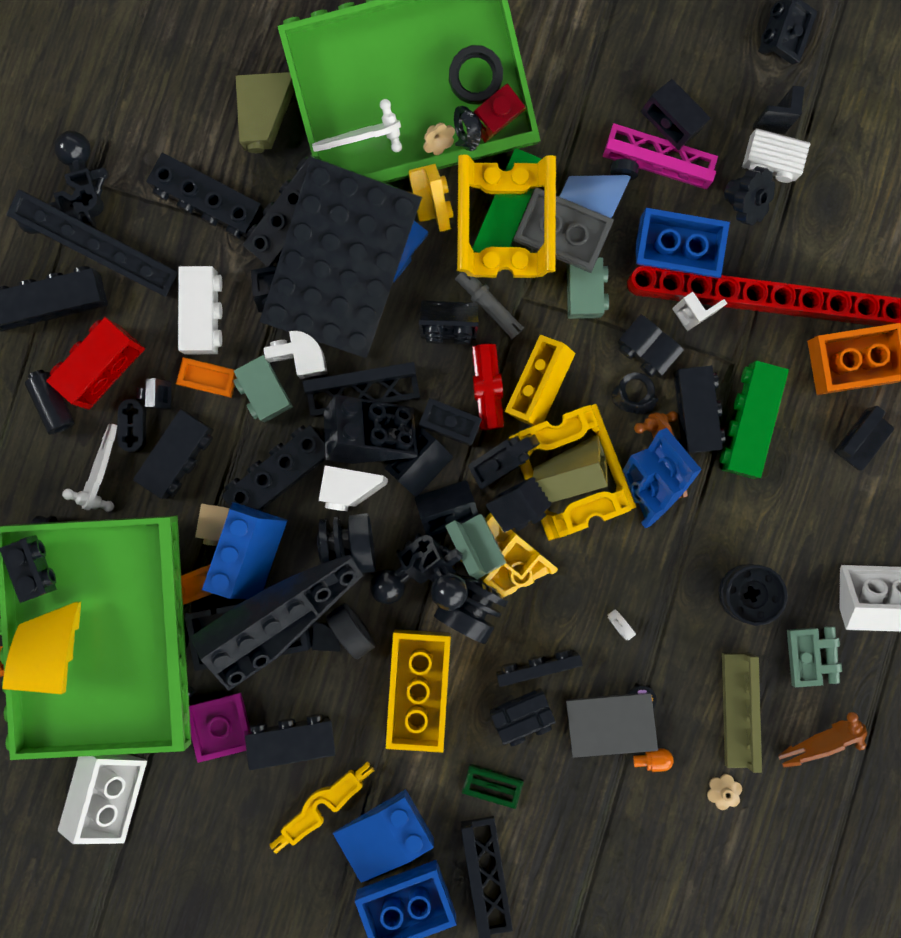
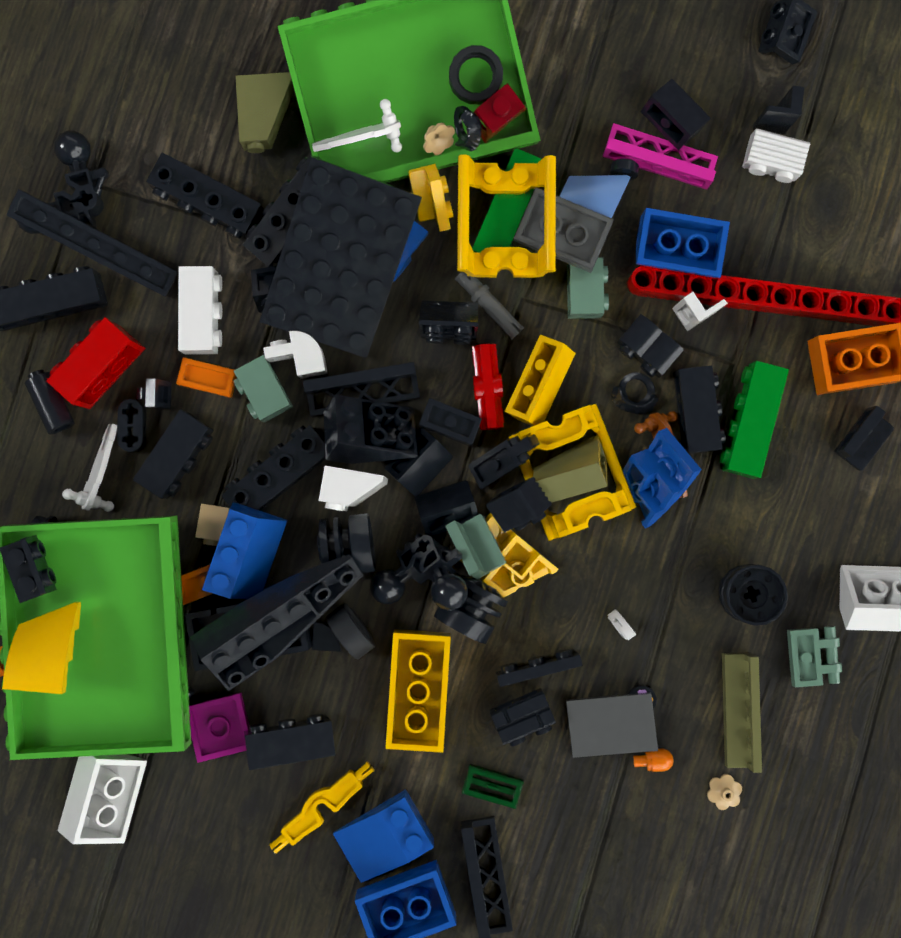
black plant [724,166,775,226] -> none
dark orange piece [778,712,867,767] -> none

